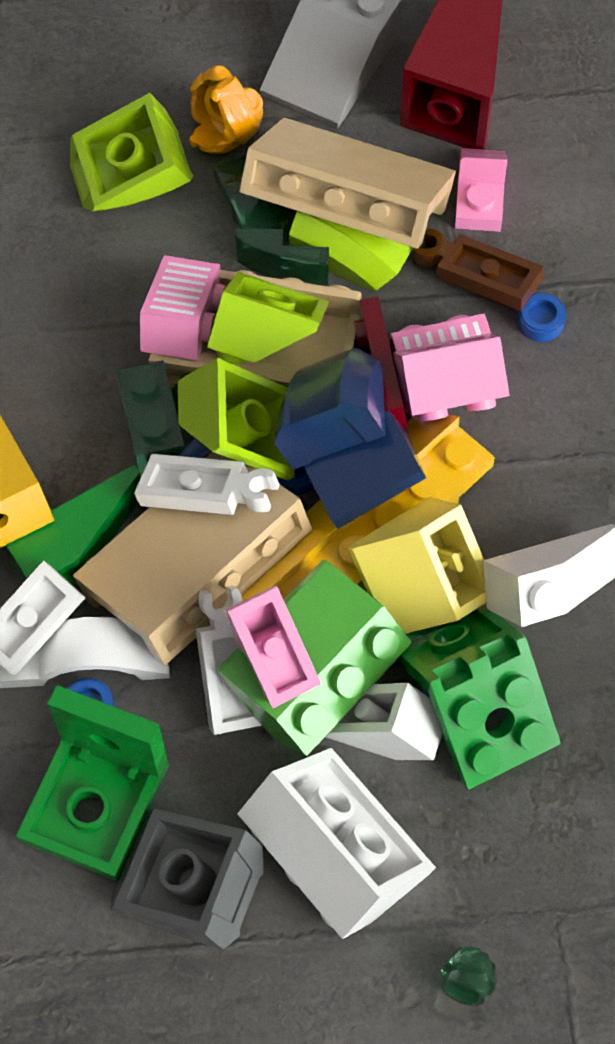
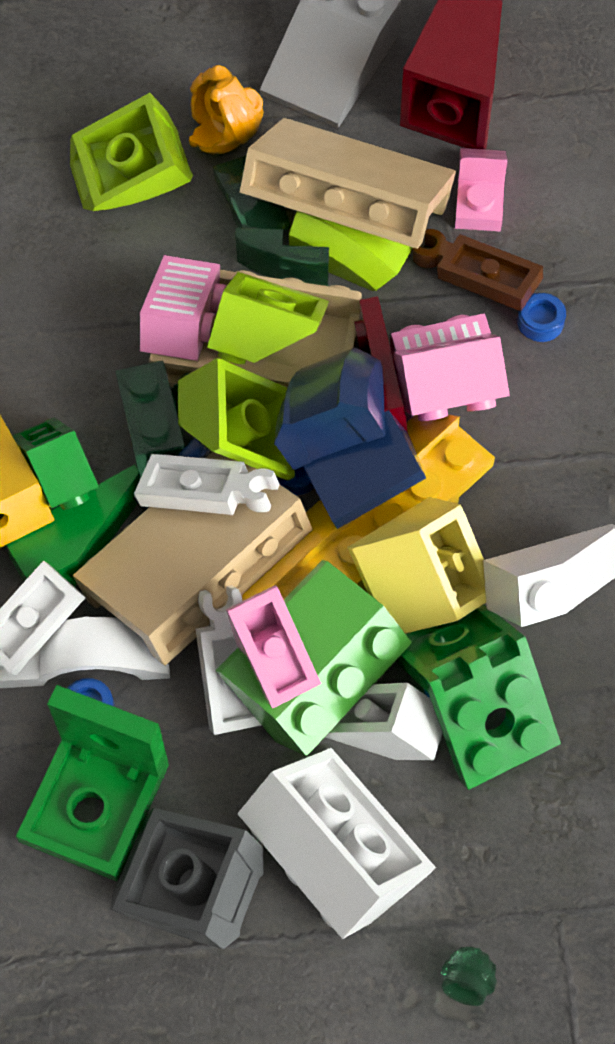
none -> slope [12,417,99,510]

